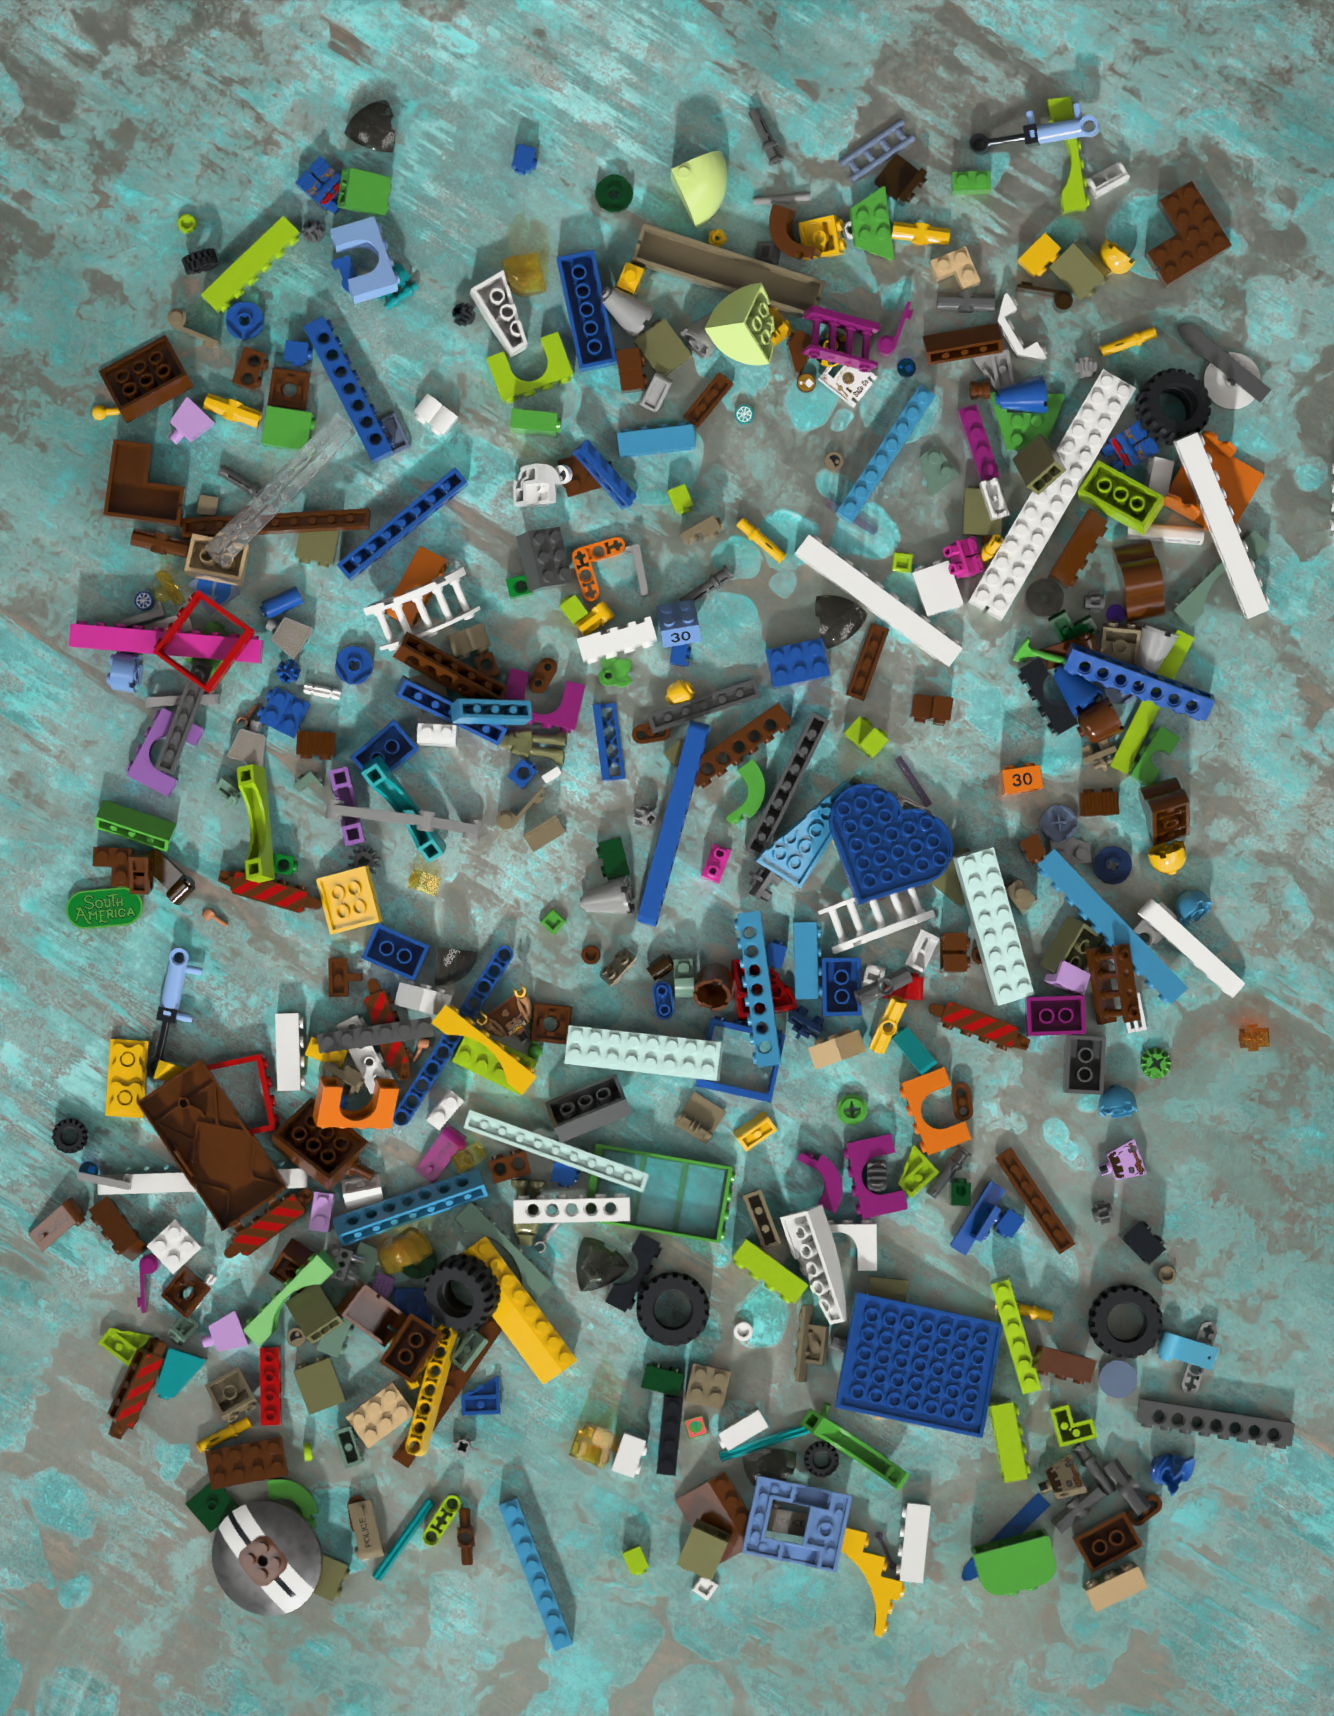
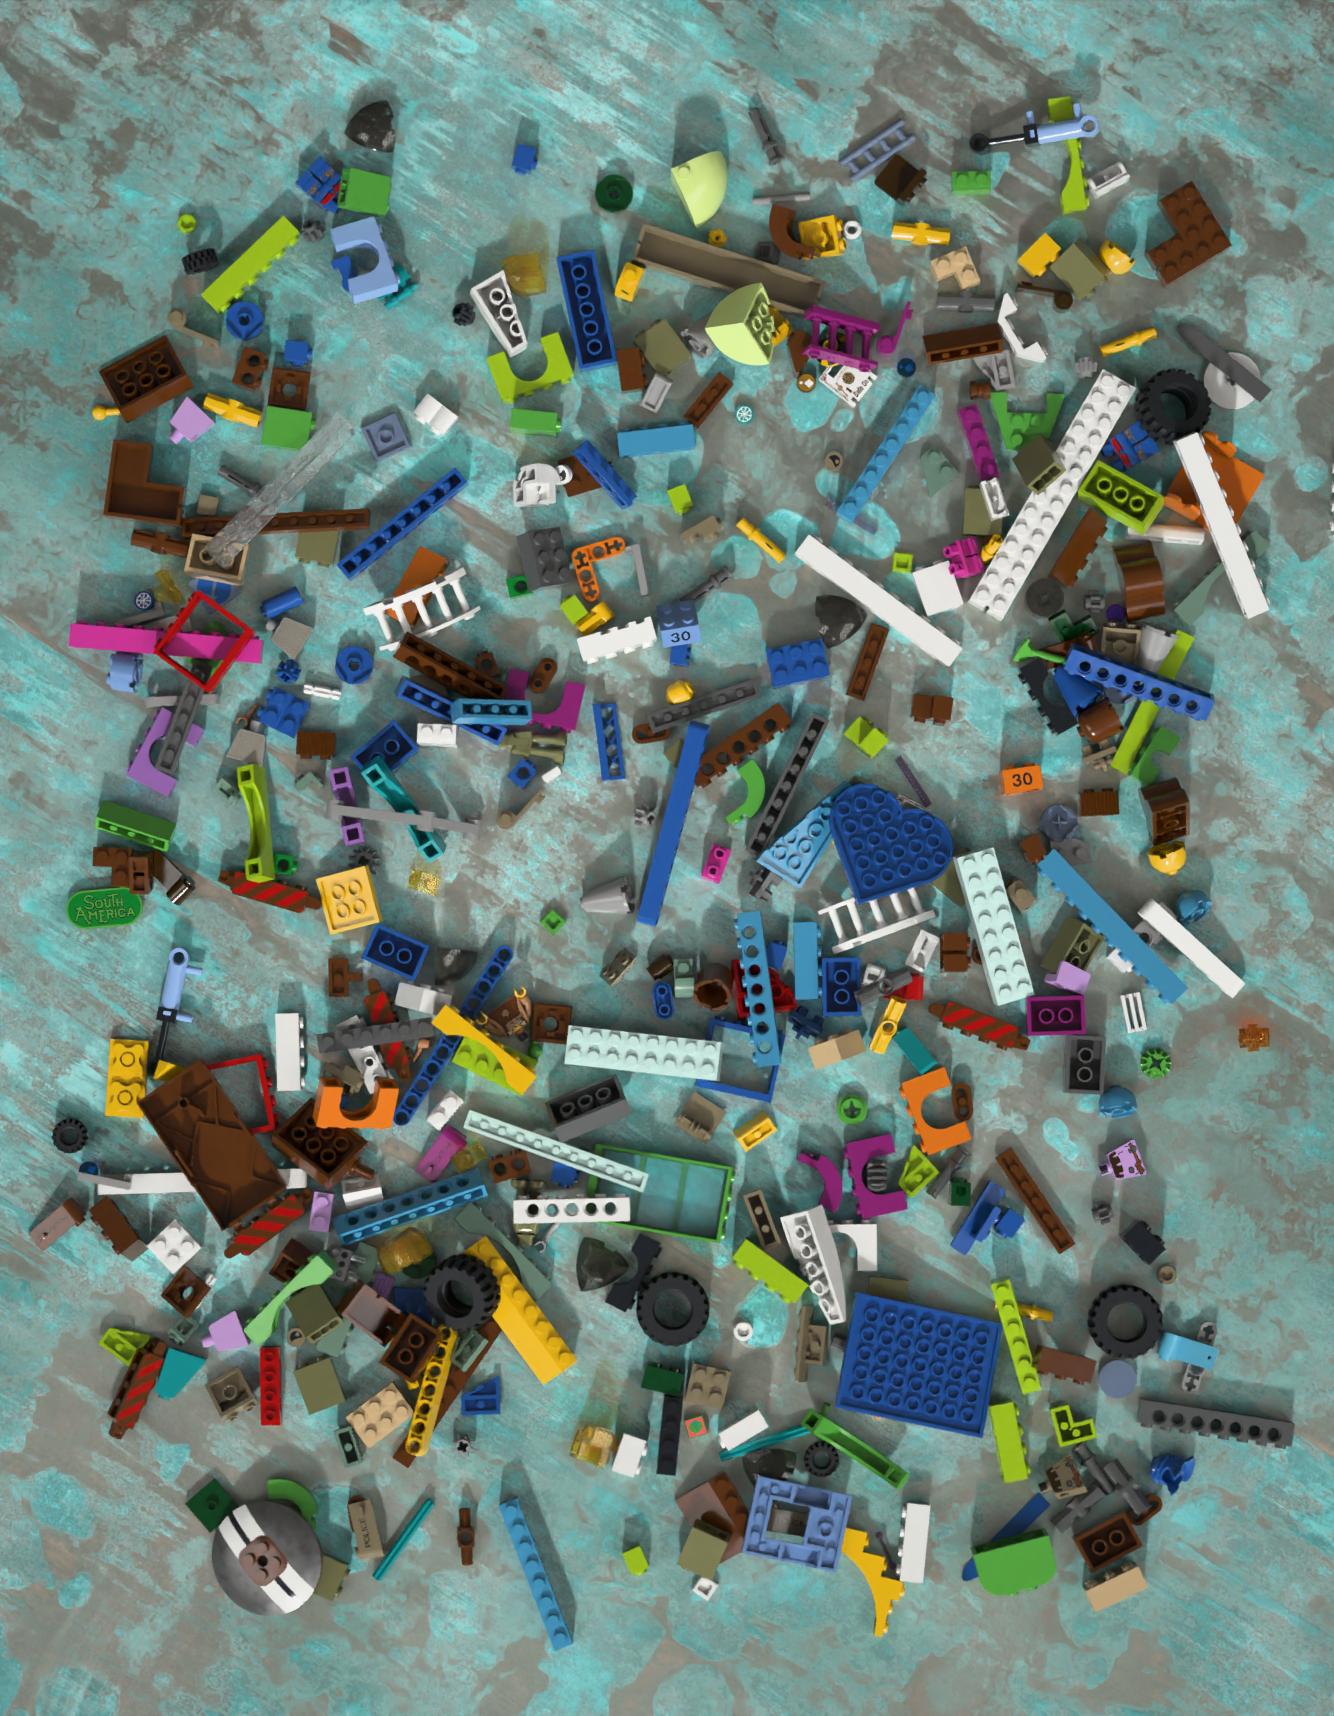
magenta door [137,1254,161,1313] -> none
yellow pin [196,1416,253,1453] -> none
nougat hand [202,909,228,927] -> none
reddish brown brick [205,1437,289,1490] -> none
blue brick [303,316,395,464] -> none
lime tile [303,1441,313,1461] -> none
yellow brick [305,1037,349,1069] -> none
lime beam [422,1494,462,1546] -> none
dark tan brick [447,623,491,660] -> none
dark tan panel [523,815,566,852] -> none
reddish brown tile [581,945,601,965] -> none
dark green brick [596,837,630,881] -> none
bright green plate [599,656,632,688] -> none
light grey cone [601,286,654,336] -> none
bright green wing [849,186,895,261] -> none
blue cone [995,375,1048,413] -> none
reddish brown fence [1086,943,1141,1025] -> none
dark blue plate [1093,846,1132,885] -> none
white hinge [1144,457,1175,497] -> none

